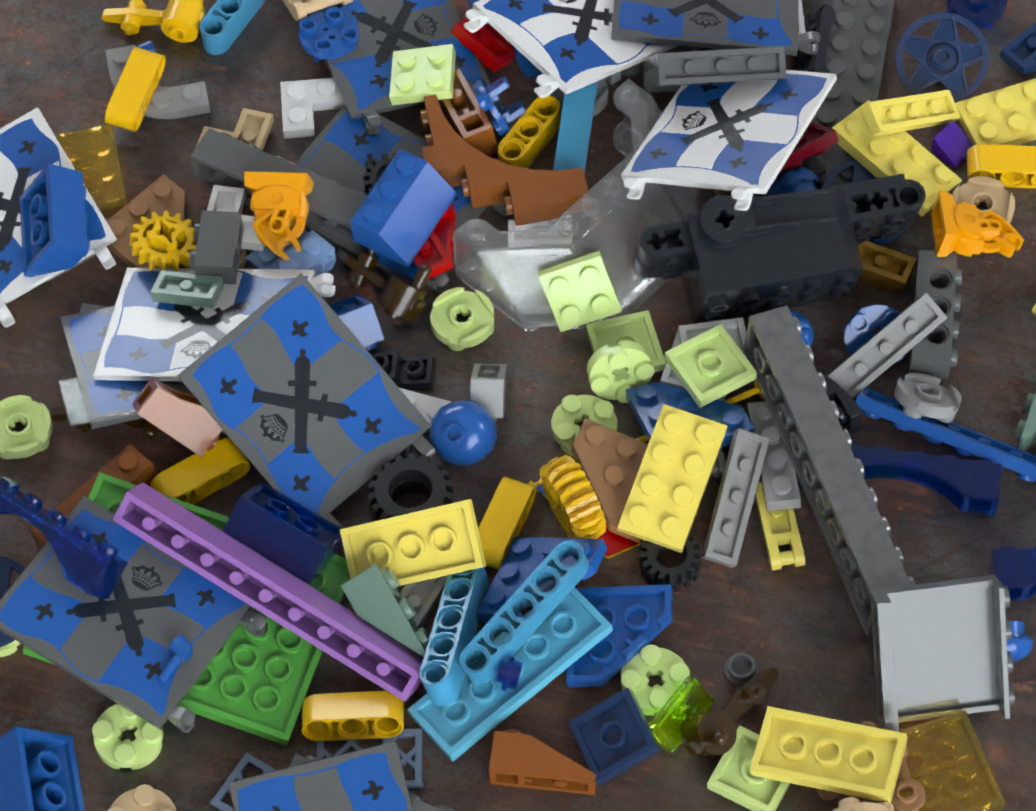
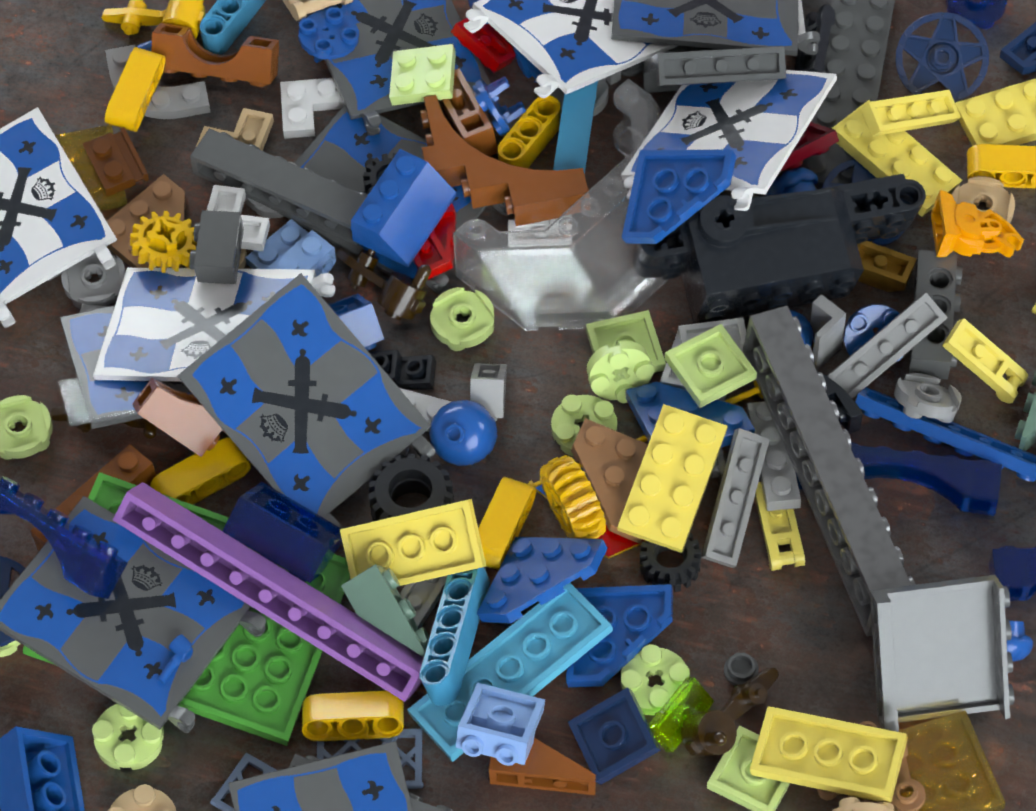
blue slope [19,163,90,277] -> none
sand green plate [150,270,224,308] -> none
light orange piece [244,171,314,262] -> none
dark azure beam [459,540,589,684] -> none
clear blue plate [496,656,523,691] -> none
yellowish green plate [538,250,622,332] -> none
dark purple slope [931,121,974,169] -> none
none -> light grey plate [61,253,126,309]
none -> reddish brown plate [82,127,149,197]
none -> dark orange arch [151,23,279,87]
none -> light blue plate [456,683,545,766]
none -> blue plate [622,149,736,244]
none -> light grey panel [810,294,846,371]
none -> light yellow plate [942,318,1028,404]

